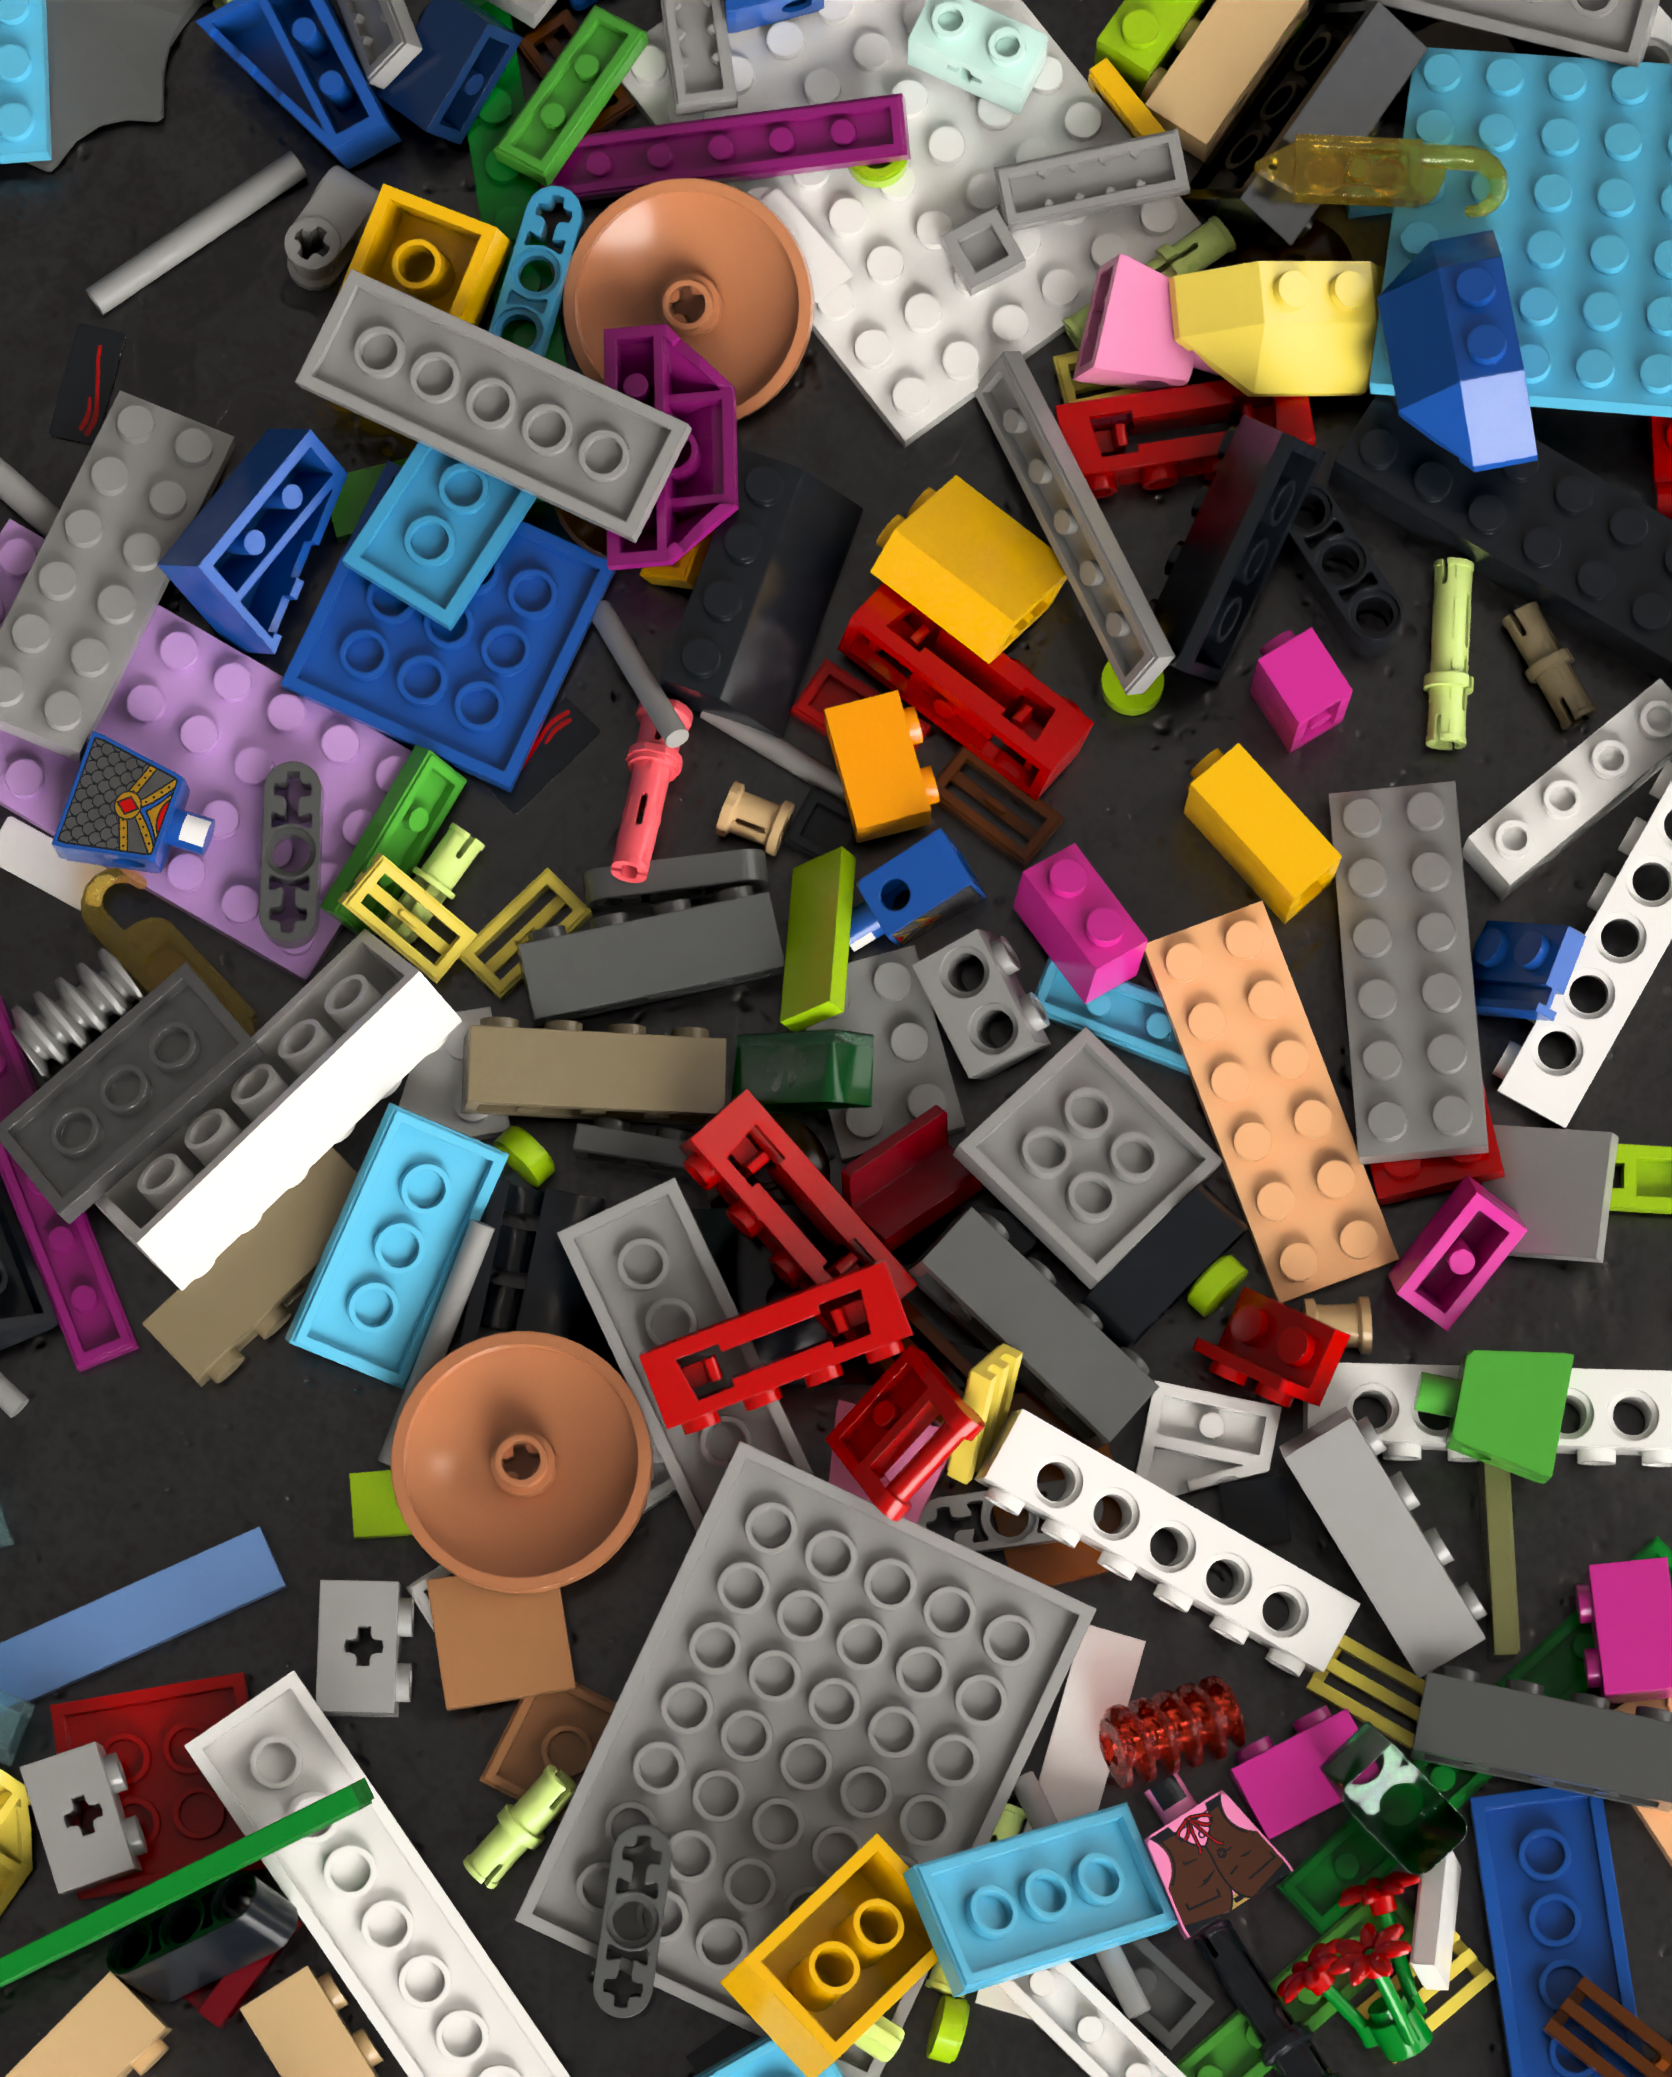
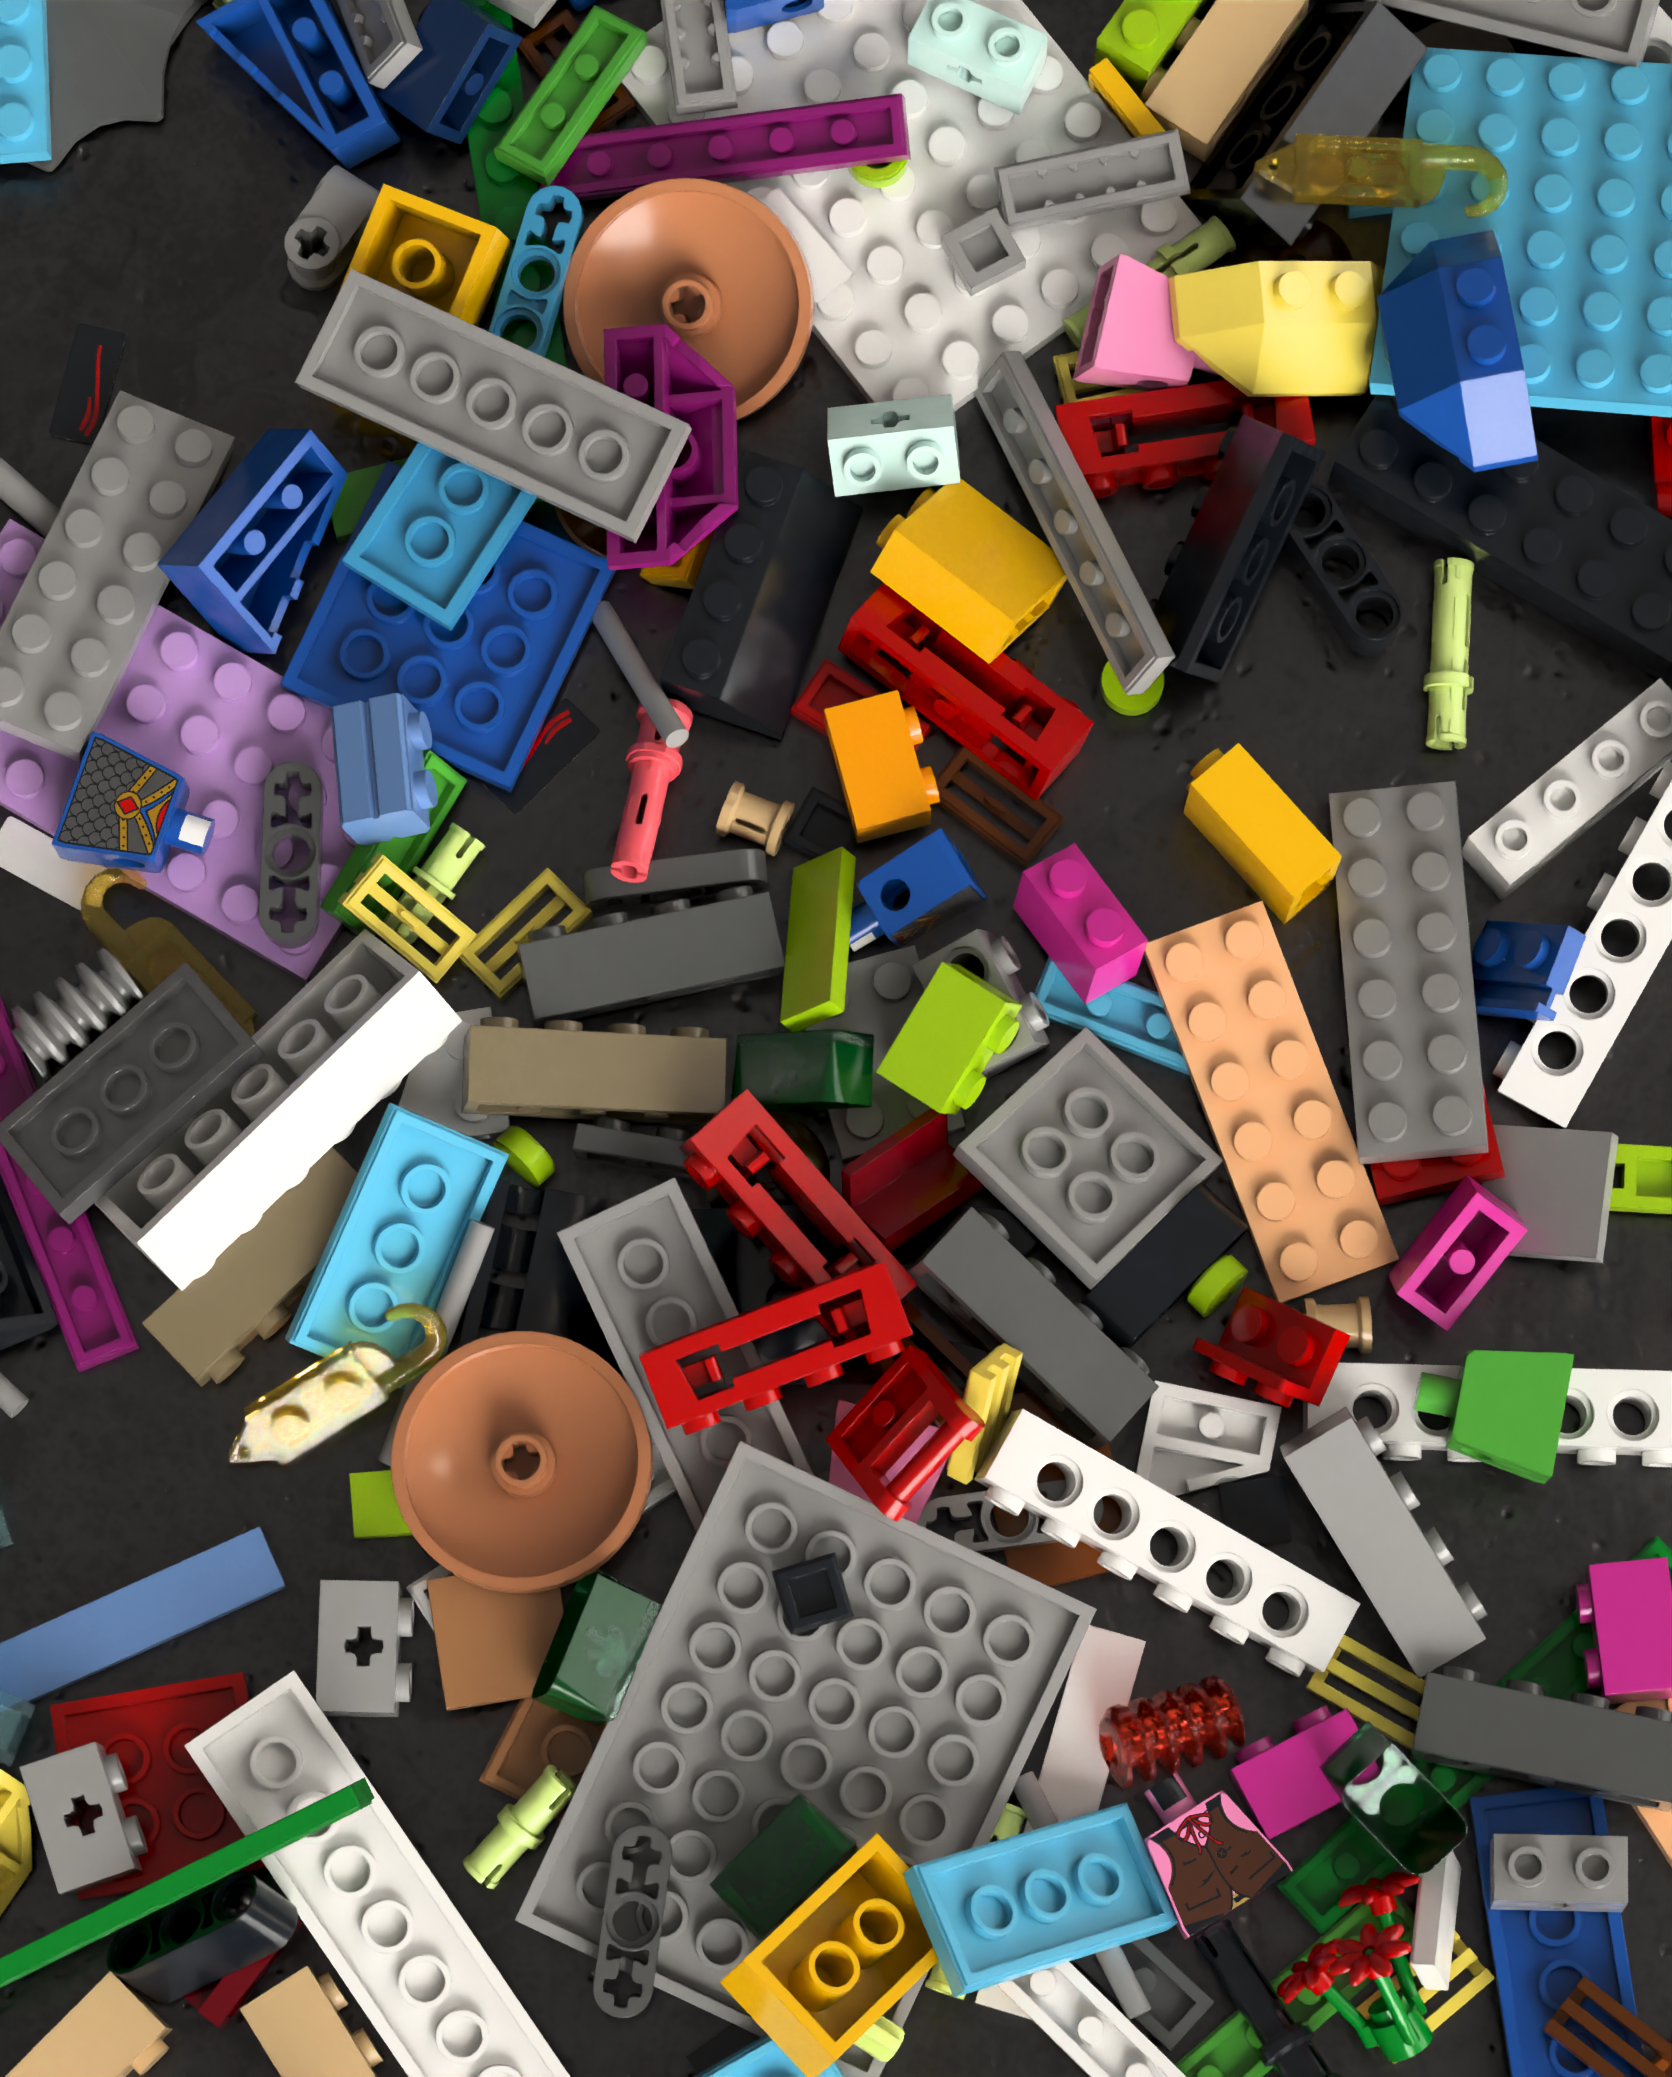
light grey piece [85,151,307,315] -> none
light grey bar [700,711,846,804] -> none
lime tile [926,1993,970,2064] -> none
dark pink brick [1249,627,1353,754] -> none
olive tile [1477,1462,1520,1661] -> none
dark tan pin [1501,601,1598,730] -> none
none -> clear yellow plate [229,1302,447,1466]
none -> medium blue brick [330,693,438,846]
none -> piece [532,1570,661,1726]
none -> piece [709,1792,856,1941]
none -> black tile [772,1552,854,1635]
none -> light aqua brick [827,394,960,497]
none -> lime brick [876,962,1023,1115]
none -> light grey brick [1490,1834,1628,1912]

